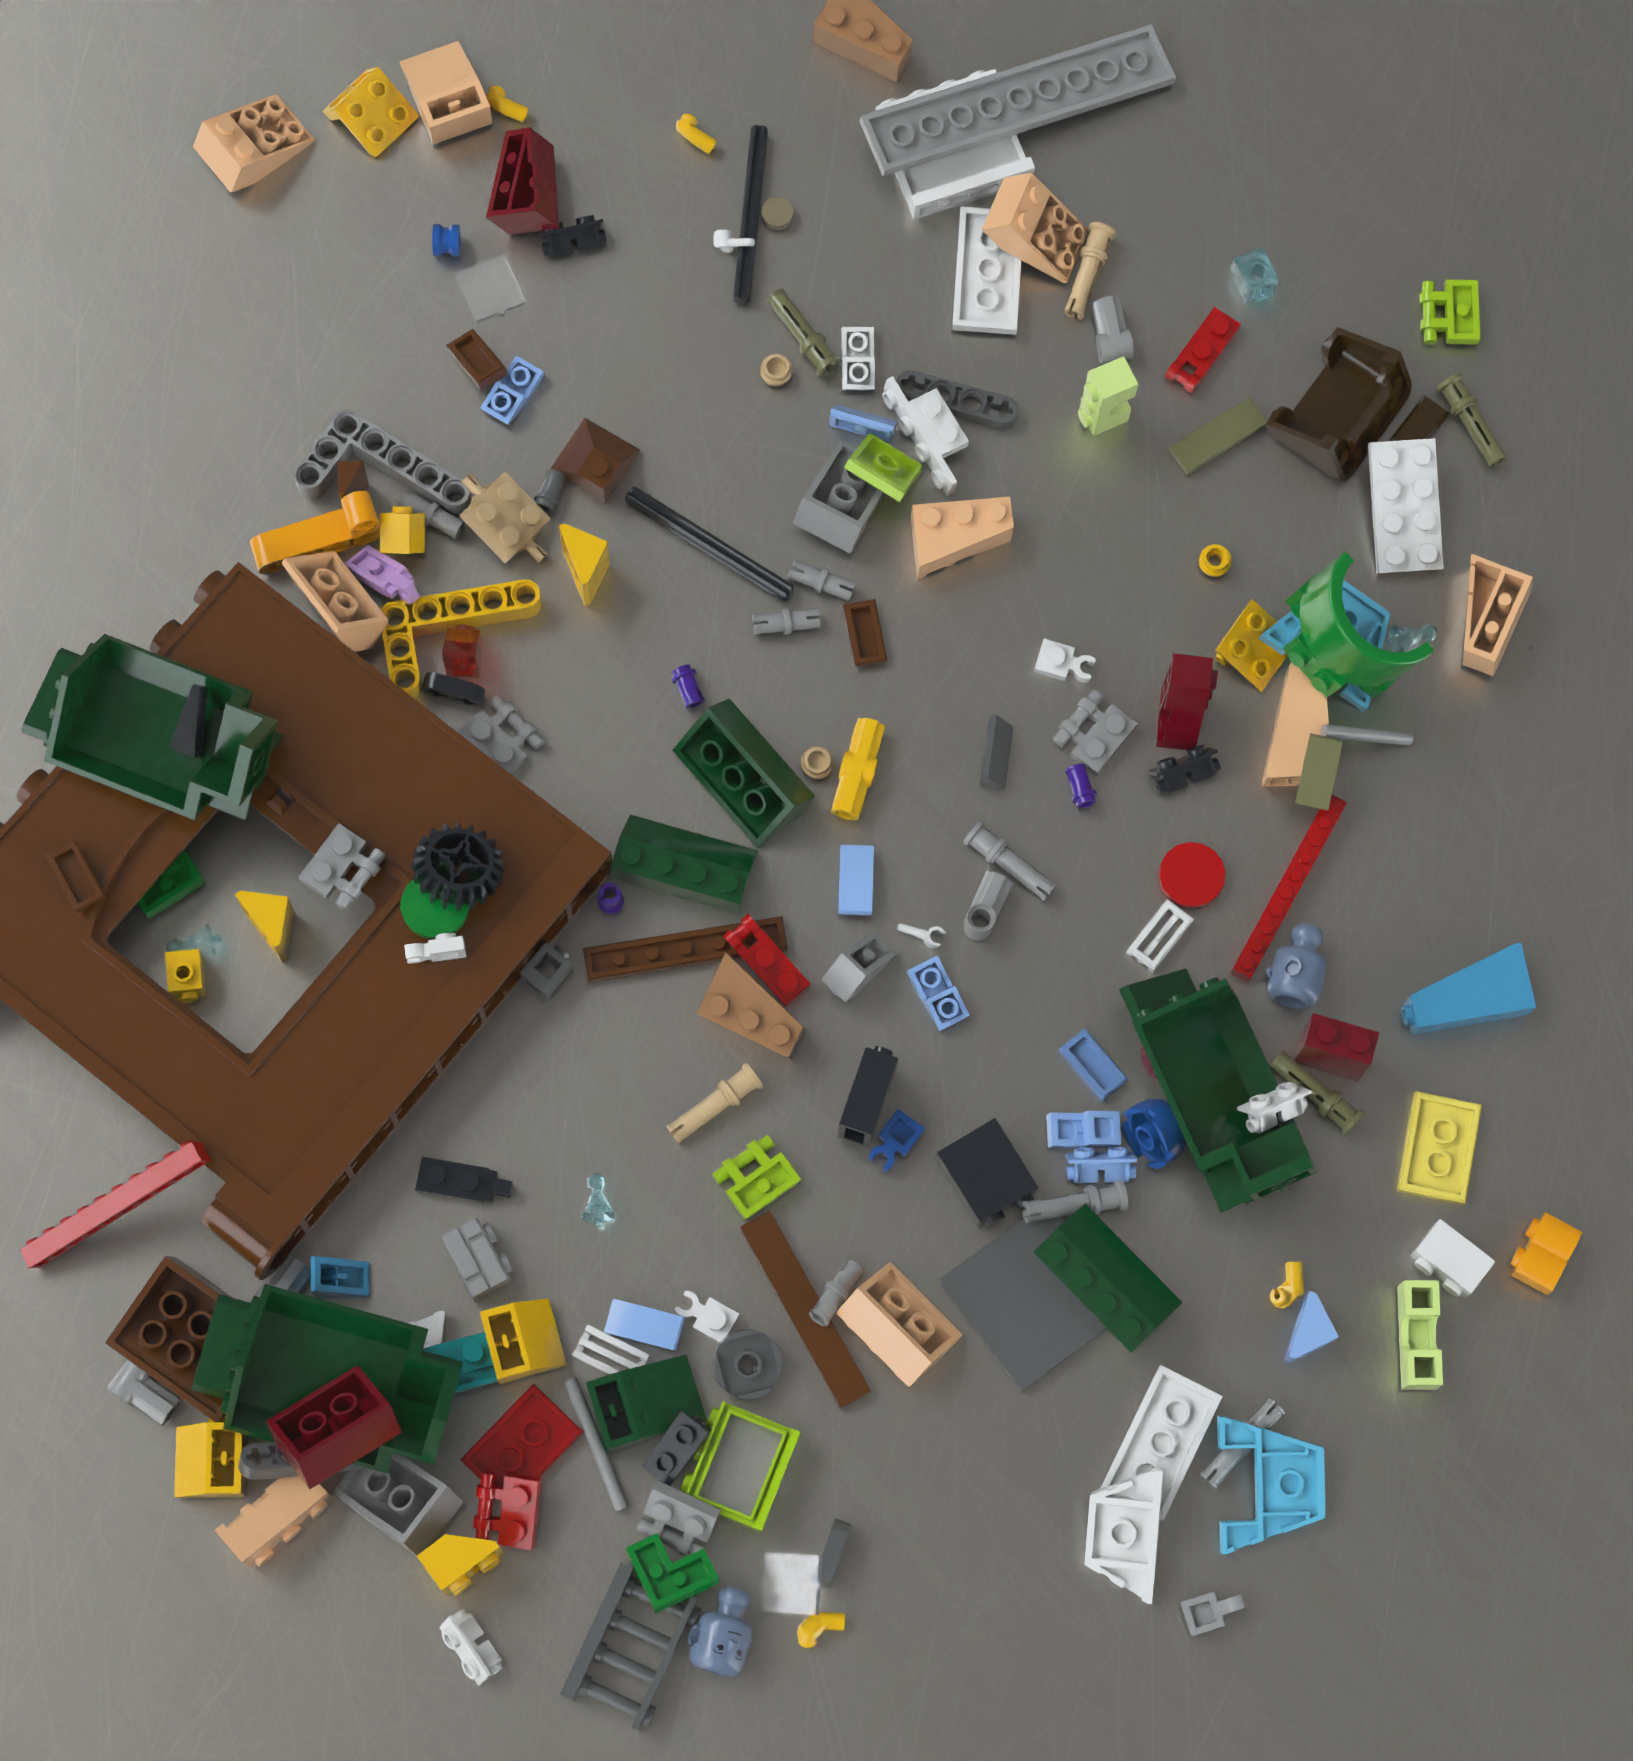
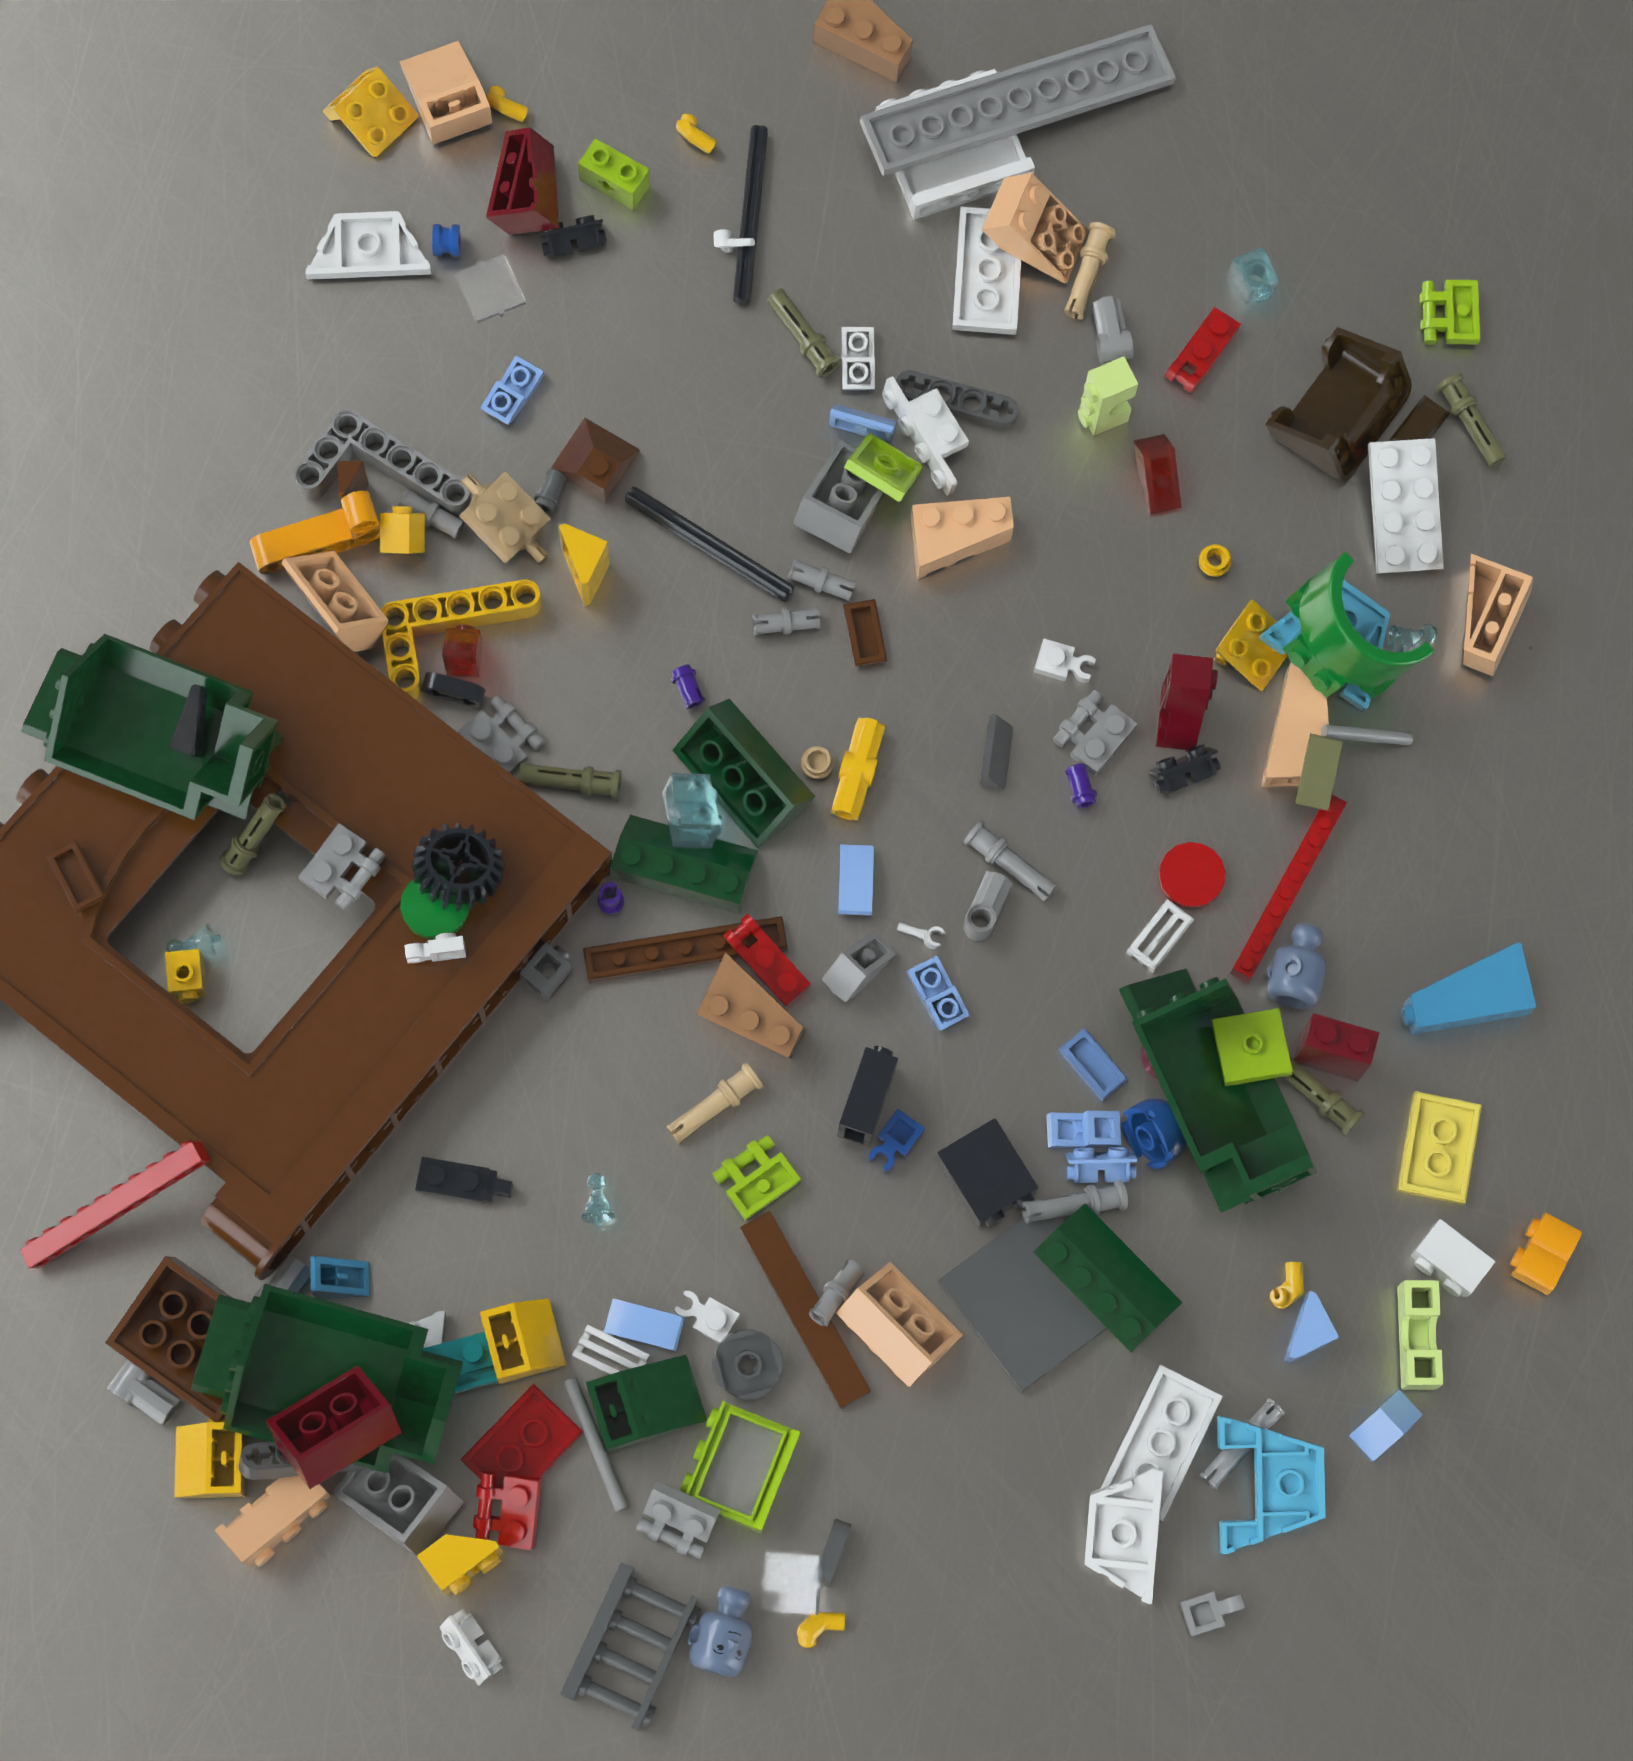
green wing [138,849,206,919] -> none
light nougat slope [193,94,315,193] -> none
yellow slope [235,890,296,963] -> none
lavender hinge [345,544,420,604] -> none
light grey brick [441,1218,513,1302] -> none
reddish brown tile [446,329,508,391] -> none
green plate [625,1533,720,1614] -> none
black hinge [642,1410,709,1486] -> none
tan plate [760,354,792,386] -> none
dark tan tile [762,197,794,231] -> none
olive tile [1169,397,1267,476] -> none
white hinge [1237,1082,1312,1134] -> none
none -> olive pin [220,794,285,876]
none -> white wing [306,211,431,280]
none -> olive pin [518,762,622,800]
none -> lime brick [578,138,650,211]
none -> clear light blue brick [662,773,723,848]
none -> clear red slope [1133,434,1182,515]
none -> lime plate [1212,1008,1293,1086]
none -> light blue slope [1349,1389,1423,1462]

